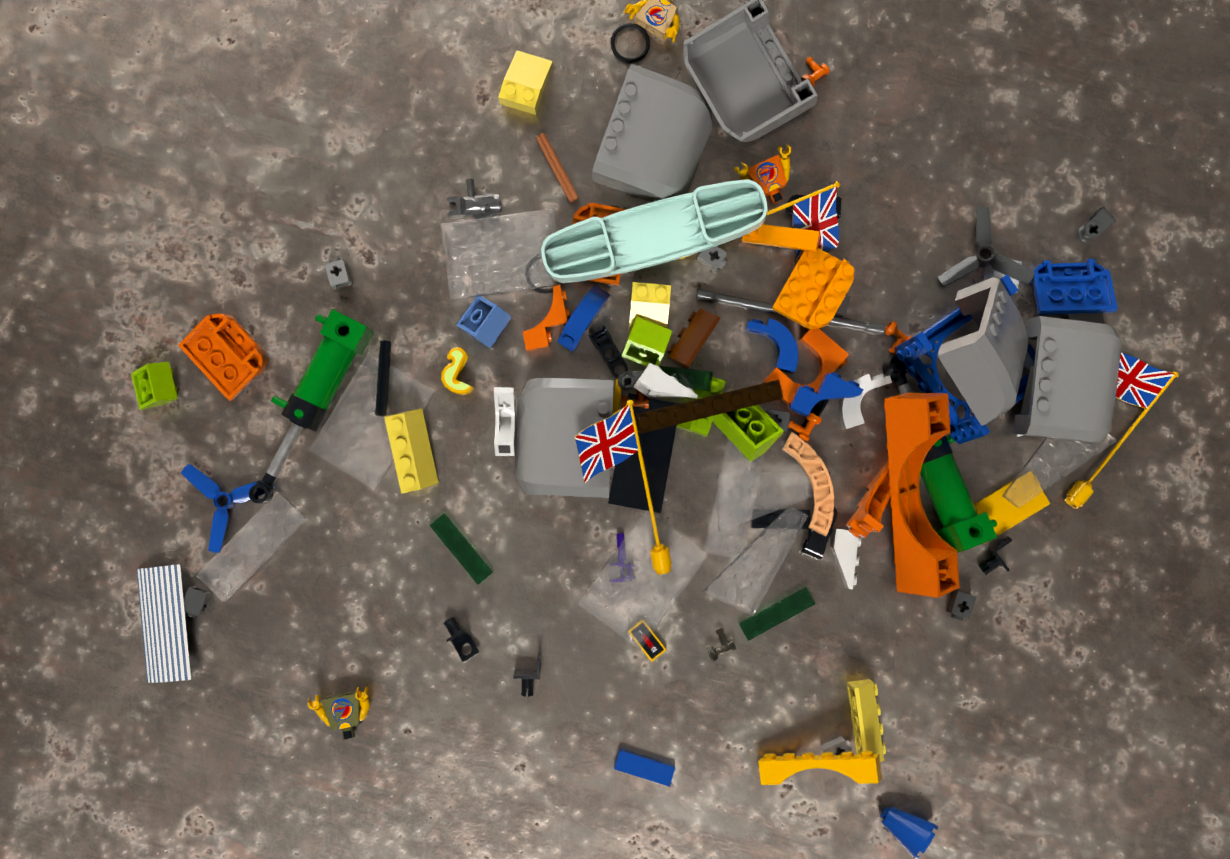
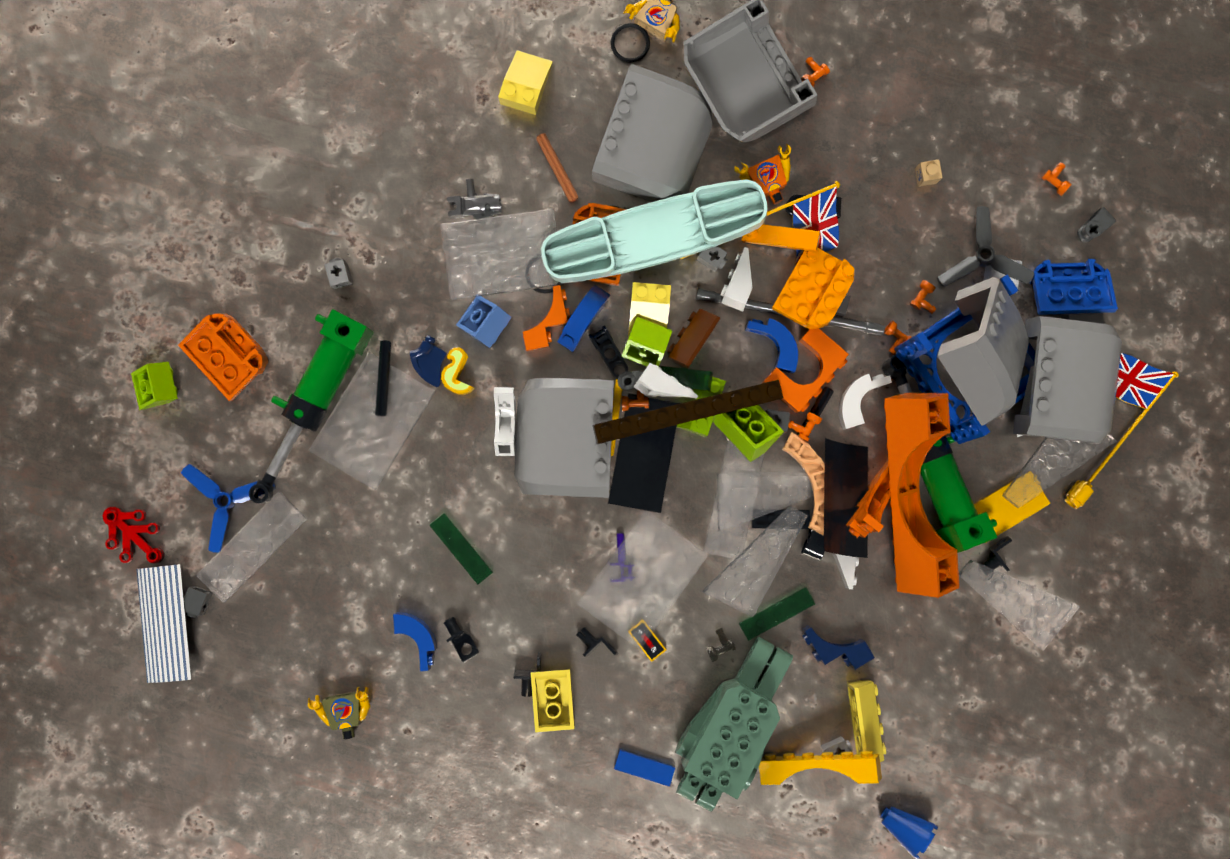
light yellow slope [384,408,439,494] -> none
flag [575,400,672,575] -> none
blue arch [788,372,864,417] -> none
dark grey brick [946,590,976,621] -> none
none -> red plant [103,507,164,564]
none -> blue arch [393,613,437,671]
none -> dark blue arm [410,335,447,387]
none -> light yellow slope [531,669,575,732]
none -> black bracket [576,627,618,657]
none -> sand green piece [675,637,793,812]
none -> white slope [721,247,753,312]
none -> dark blue arch [802,625,875,670]
none -> black sticker [824,438,868,558]
none -> orange piece [910,280,936,314]
none -> tan brick [915,159,943,187]
none -> clear wing [959,560,1080,650]
none -> orange piece [1041,162,1071,196]

